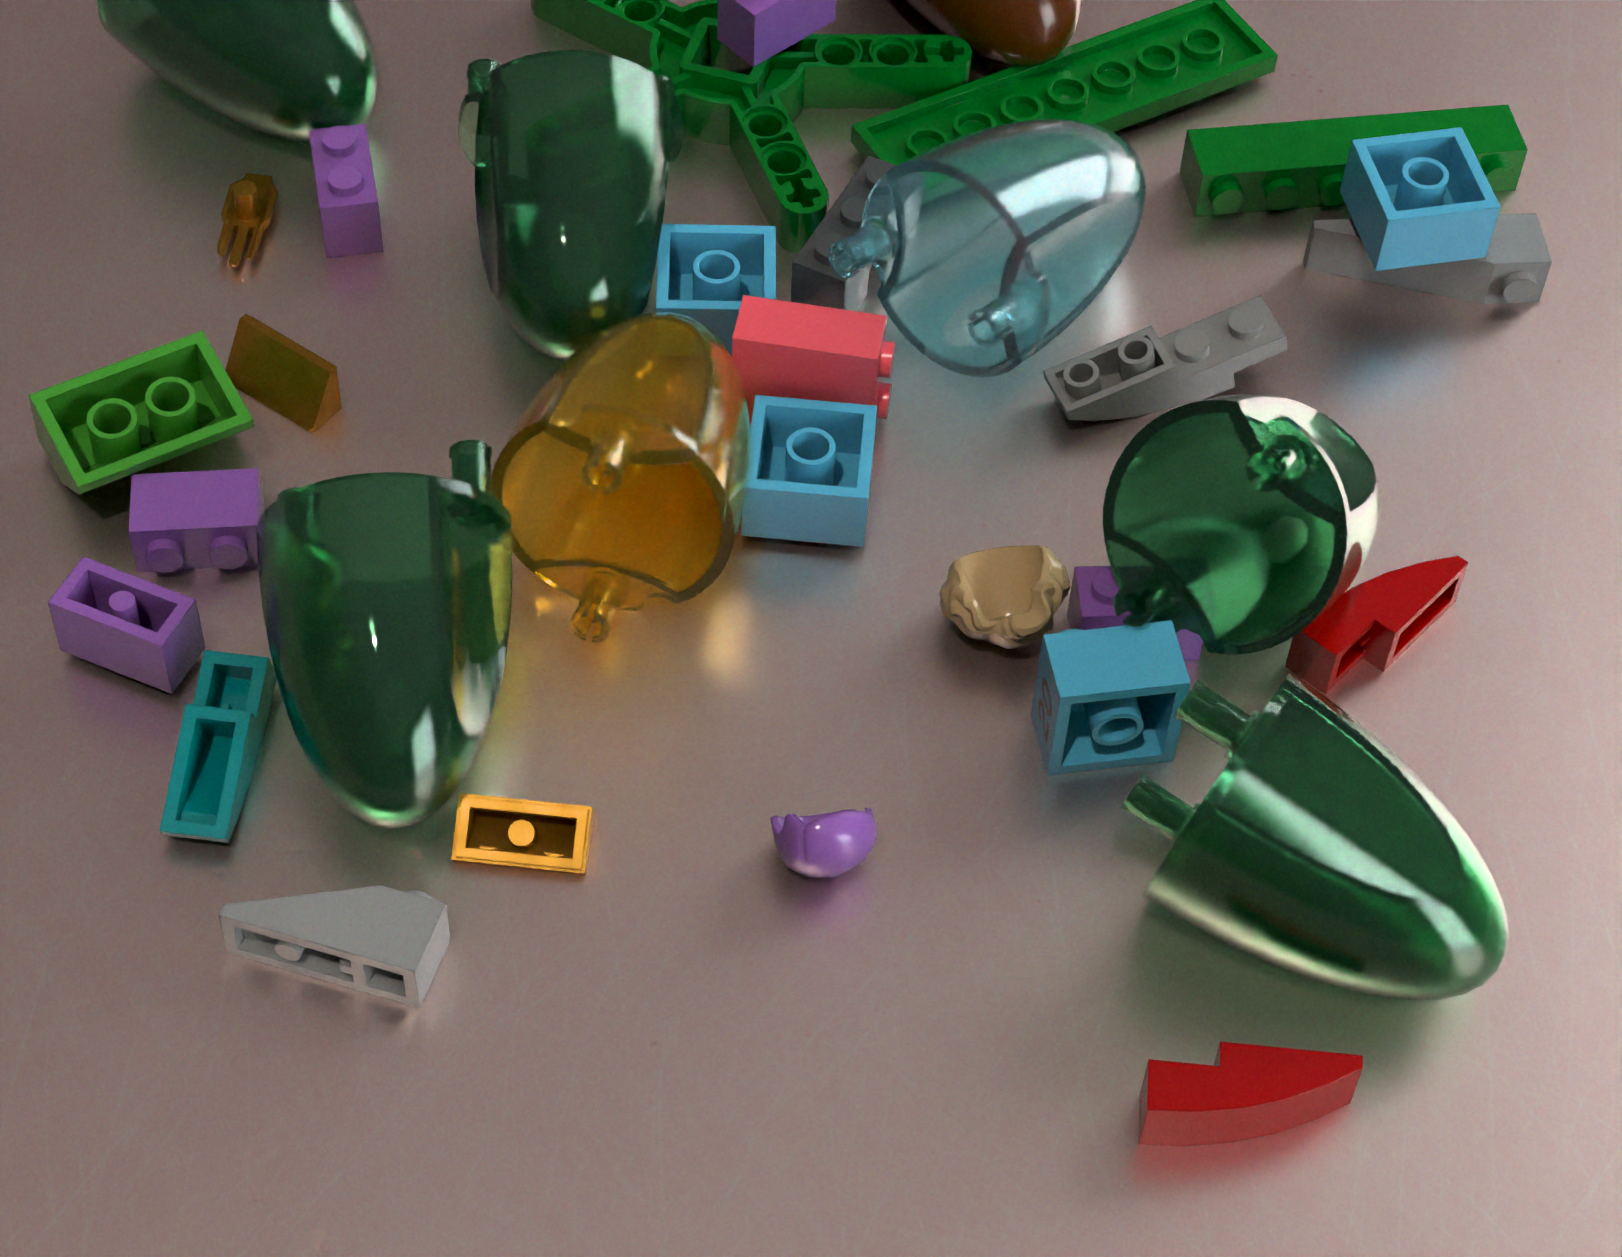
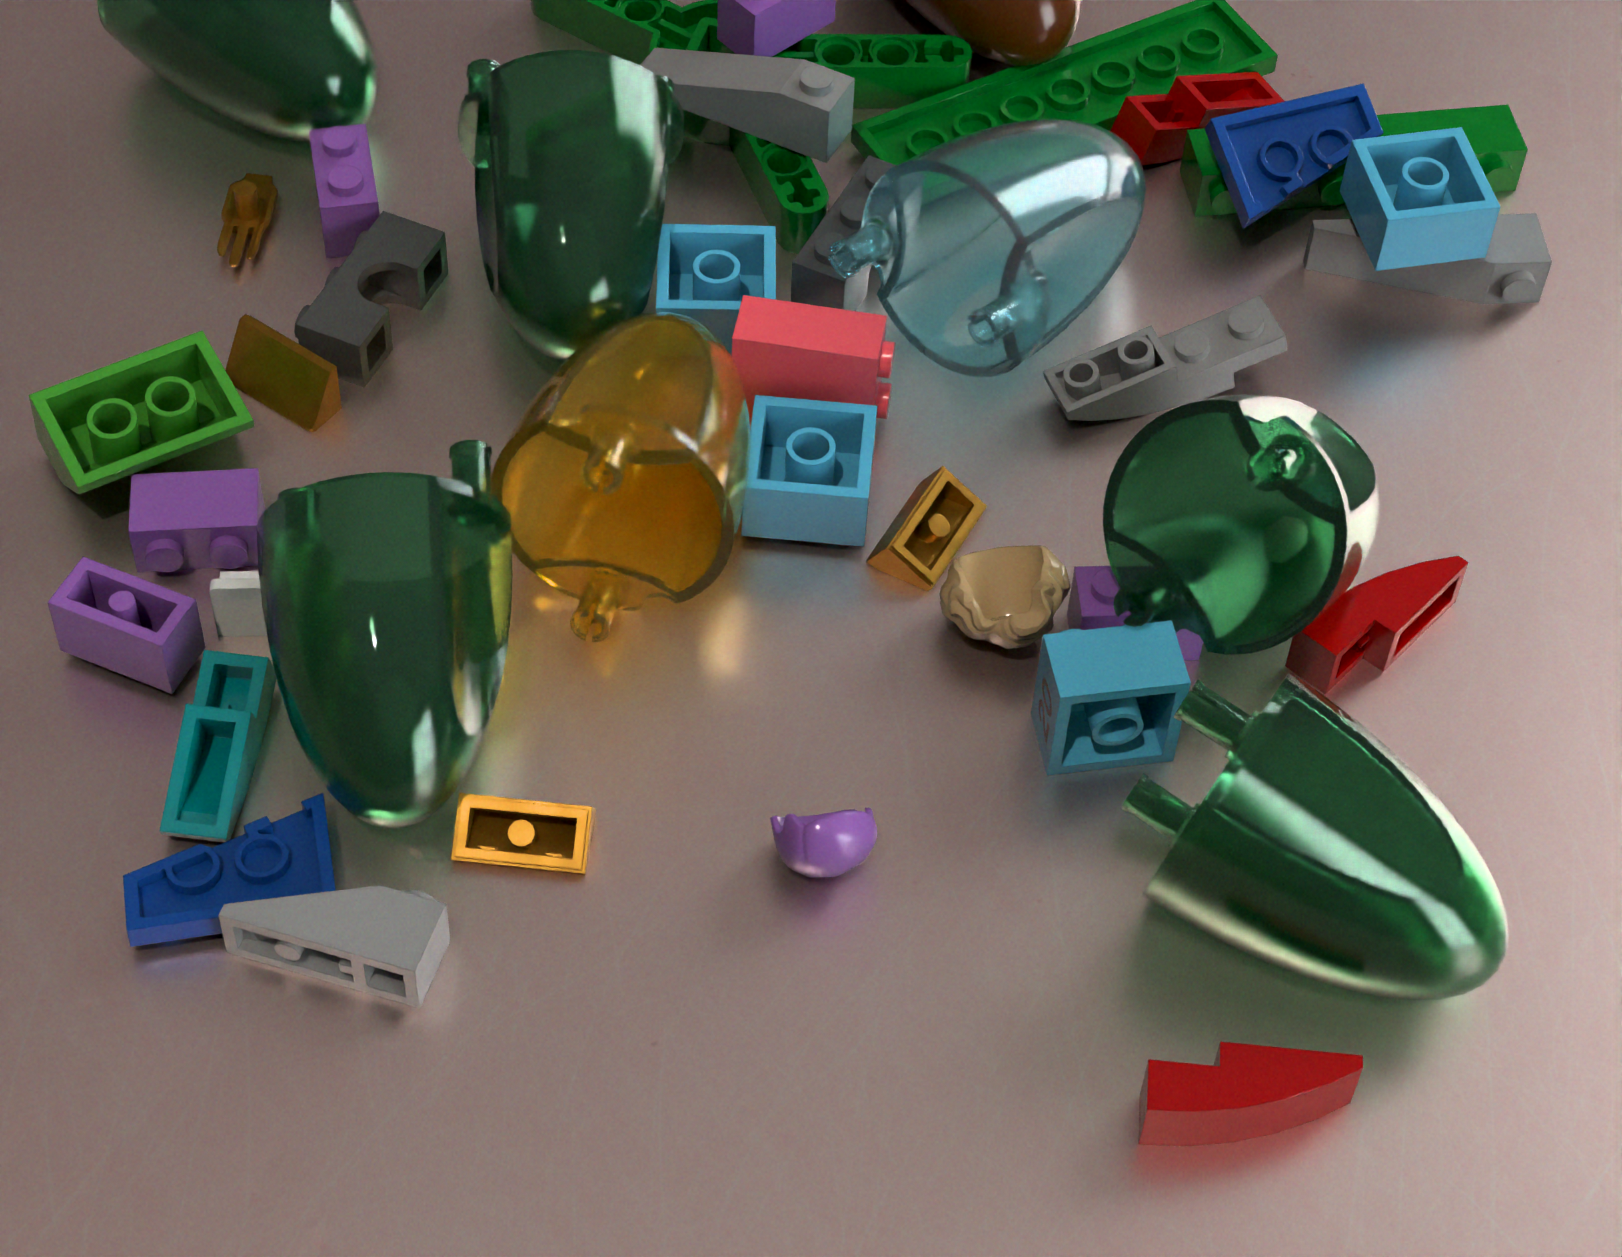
none -> blue wing [123,793,336,947]
none -> white panel [209,541,286,637]
none -> dark grey arch [294,211,448,388]
none -> light grey slope [628,48,855,163]
none -> pearl gold slope [866,466,987,591]
none -> red slope [1110,72,1285,166]
none -> blue wing [1205,83,1384,229]

